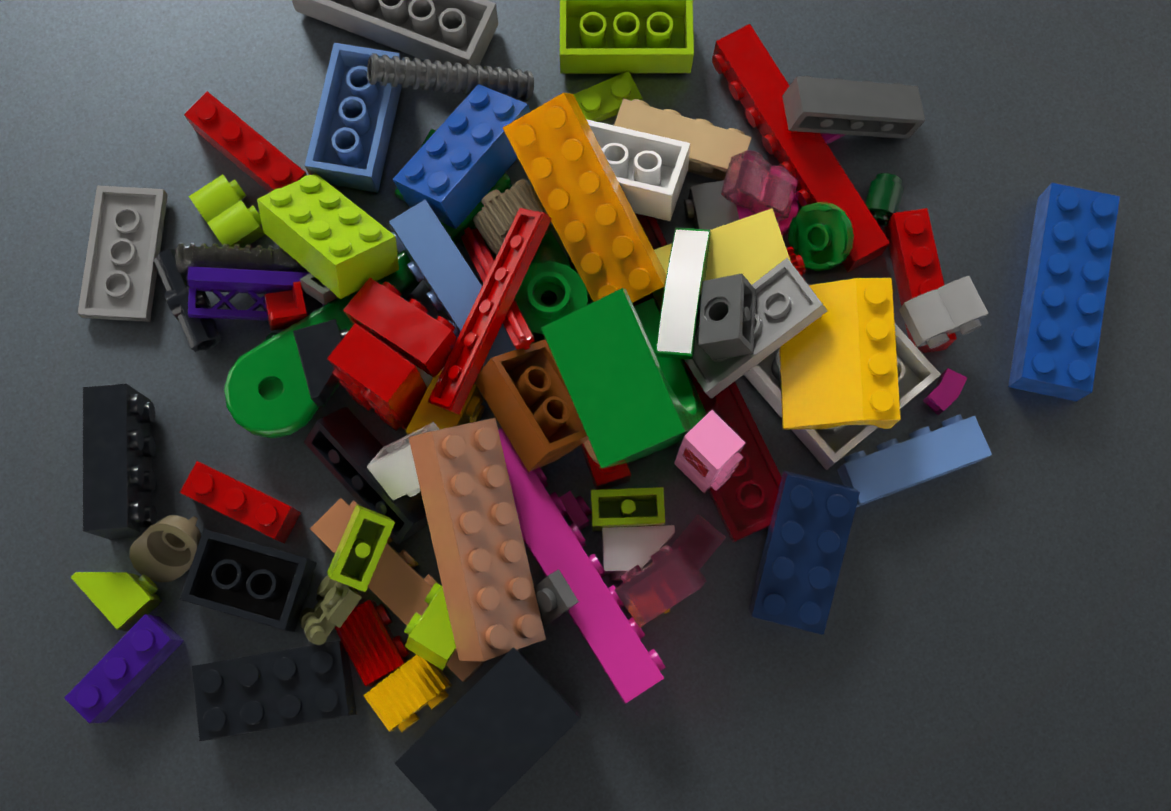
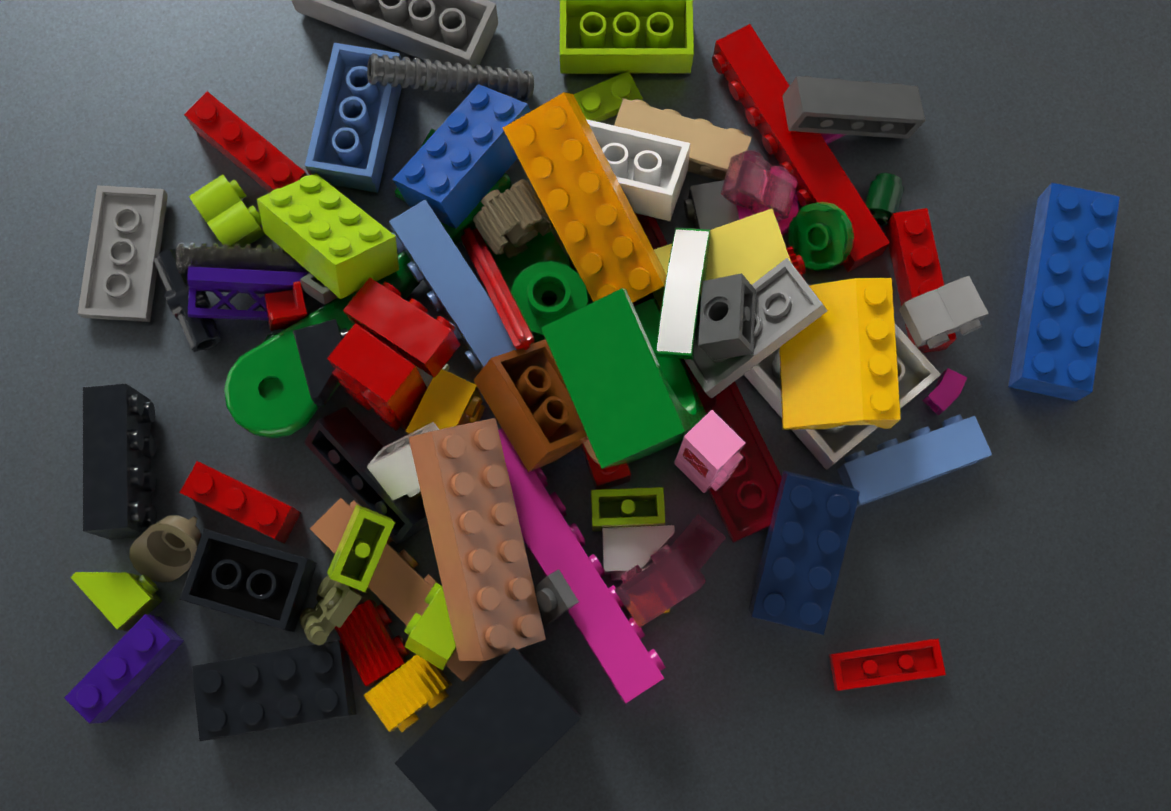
red tile [428,208,552,415] -> none
dark pink plate [559,491,591,531] -> none
none -> red plate [829,638,946,691]

